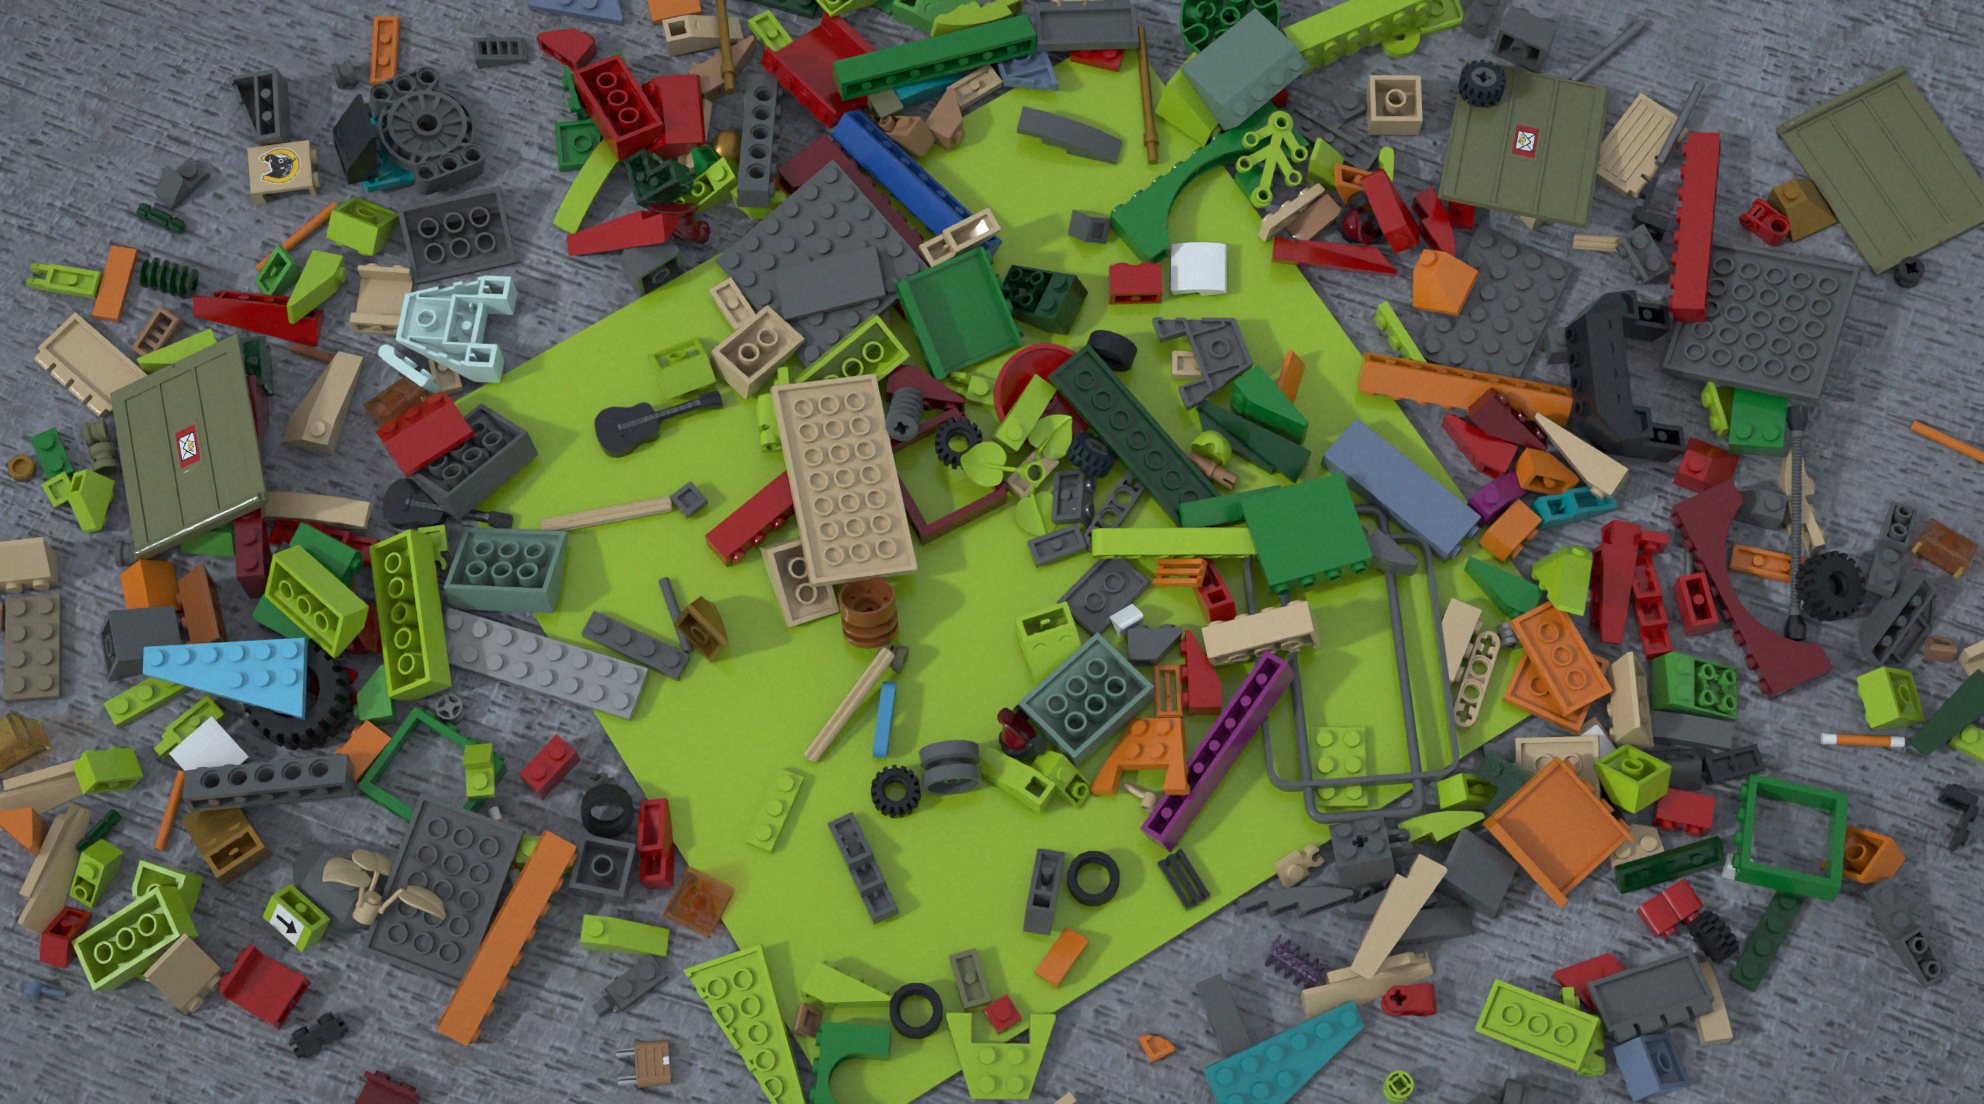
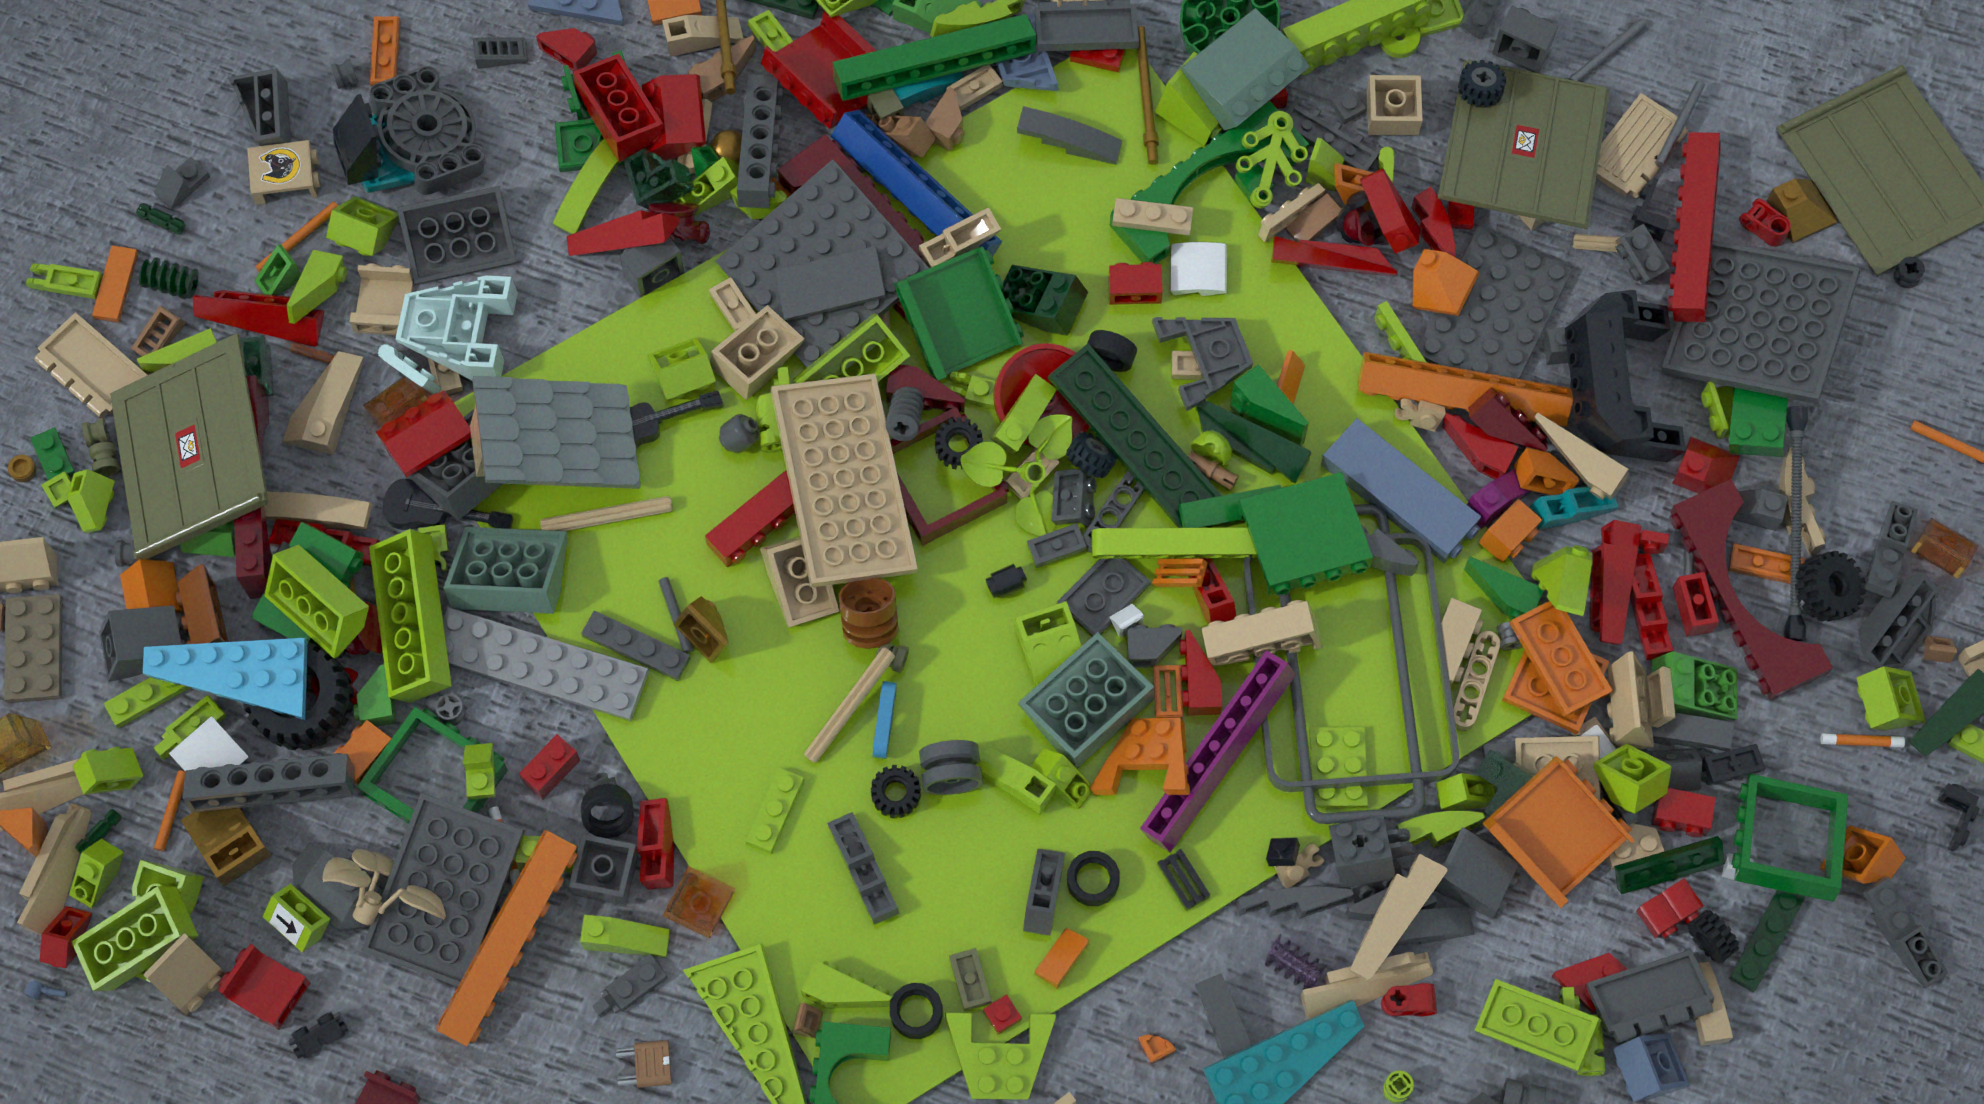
dark grey plate [670,481,708,519] -> none
cap [997,705,1048,759] -> none
dark grey panel [1068,209,1111,244] -> none
tan hand [1123,782,1158,812] -> none
none -> light grey piece [470,376,641,489]
none -> dark grey head [719,414,759,453]
none -> black brick [985,563,1027,598]
none -> tan plate [1112,198,1193,235]
none -> black plate [1266,838,1300,866]
none -> tan plate [1395,398,1446,432]
none -> tan tile [1646,666,1675,728]

